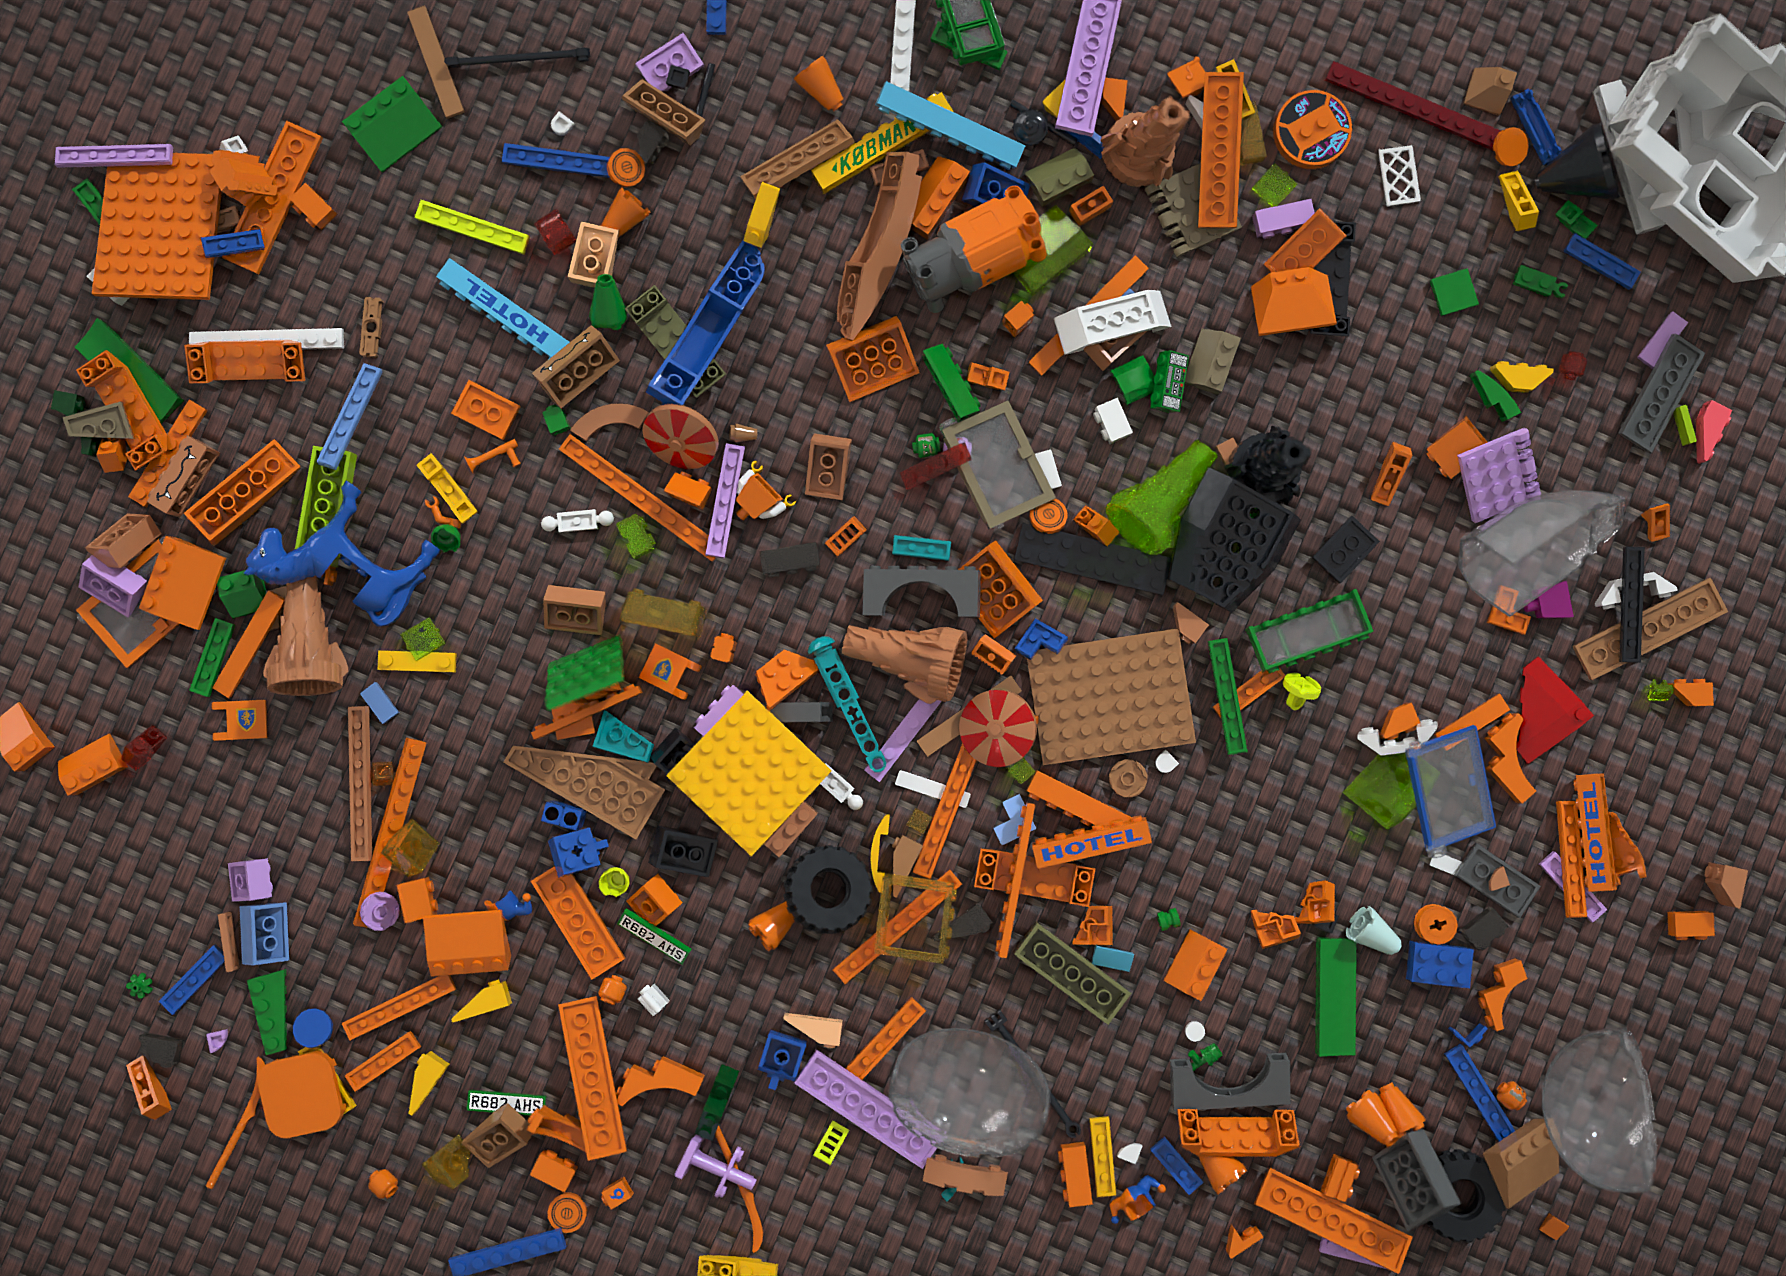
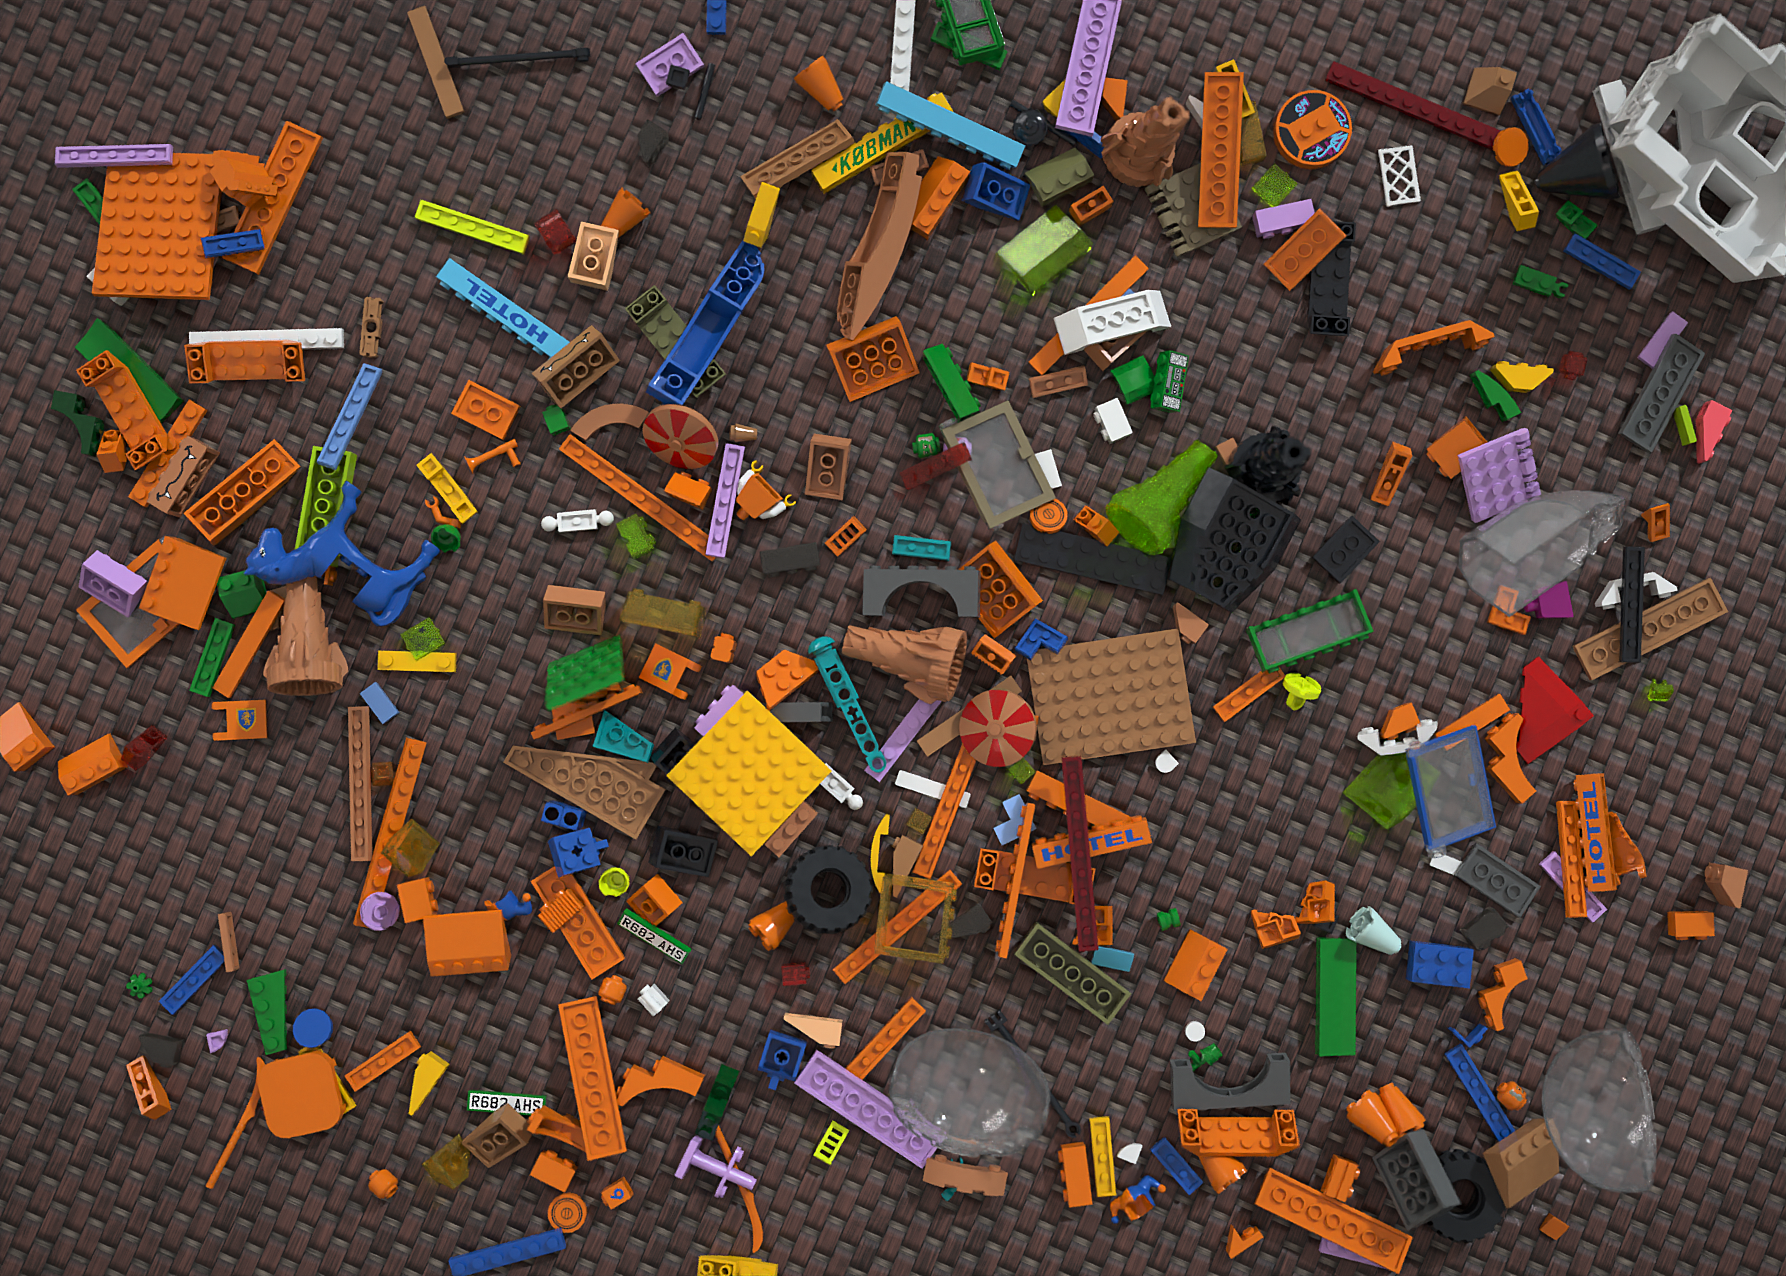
dark tan wing [62,401,135,439] -> none
nougat slope [85,514,162,568] -> none
white slope [220,136,248,154] -> none
lavender slope [228,858,273,902] -> none
medium blue slope [240,902,289,965] -> none
orange brick [289,183,337,230] -> none
green slope [342,76,442,173] -> none
orange plate [342,975,456,1041] -> none
yellow slope [451,979,512,1023] -> none
blue plate [502,143,610,178] -> none
white tile [551,112,575,136] -> none
green cone [589,274,628,330] -> none
orange tile [607,148,645,187] -> none
medium nougat slope [622,79,705,145] -> none
piece [901,186,1047,313] -> none
orange brick [1002,301,1034,337] -> none
medium nougat tile [1109,759,1147,797] -> none
orange hat [1167,57,1205,98] -> none
dark tan slope [1185,329,1241,395] -> none
green tile [1207,638,1248,755] -> none
orange slope [1251,267,1336,336] -> none
orange piece [1414,904,1458,945] -> none
green tile [1430,268,1479,316] -> none
nougat tile [1489,866,1510,891] -> none
orange slope [1667,679,1714,706] -> none
none -> orange brick [538,889,584,933]
none -> clear red brick [781,962,810,986]
none -> nougat tile [1028,366,1088,398]
none -> dark red plate [1061,755,1099,951]
none -> orange slope [1373,320,1495,376]

